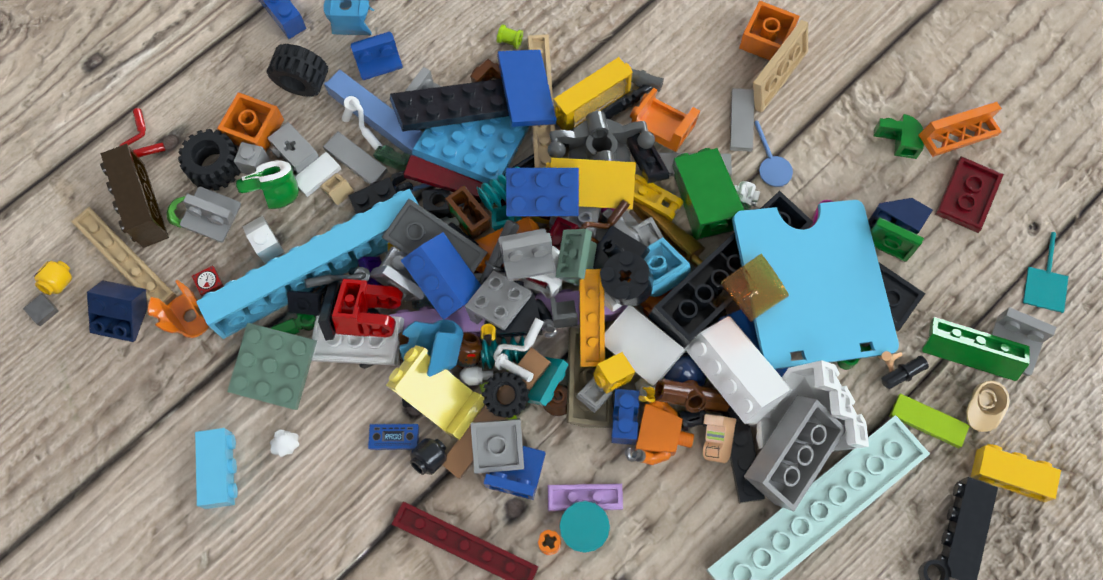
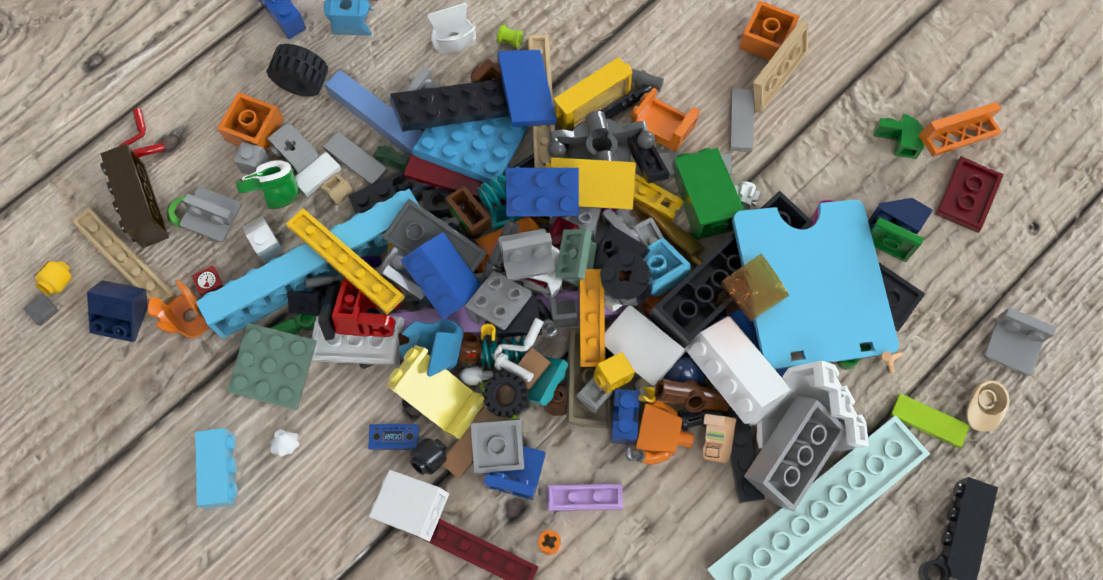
black tyre [178,129,241,191] -> none
white piece [342,96,383,152] -> none
blue bracket [351,32,403,80] -> none
teal tile [560,500,610,553] -> none
reddish brown piece [579,199,630,244] -> none
medium blue piece [754,120,793,187] -> none
black axle [881,355,929,389] -> none
green panel [922,317,1030,381] -> none
yellow brick [971,444,1061,502] -> none
teal piece [1023,232,1069,313] -> none
none -> yellow tile [286,208,404,315]
none -> white panel [369,470,449,542]
none -> white piece [427,3,476,54]

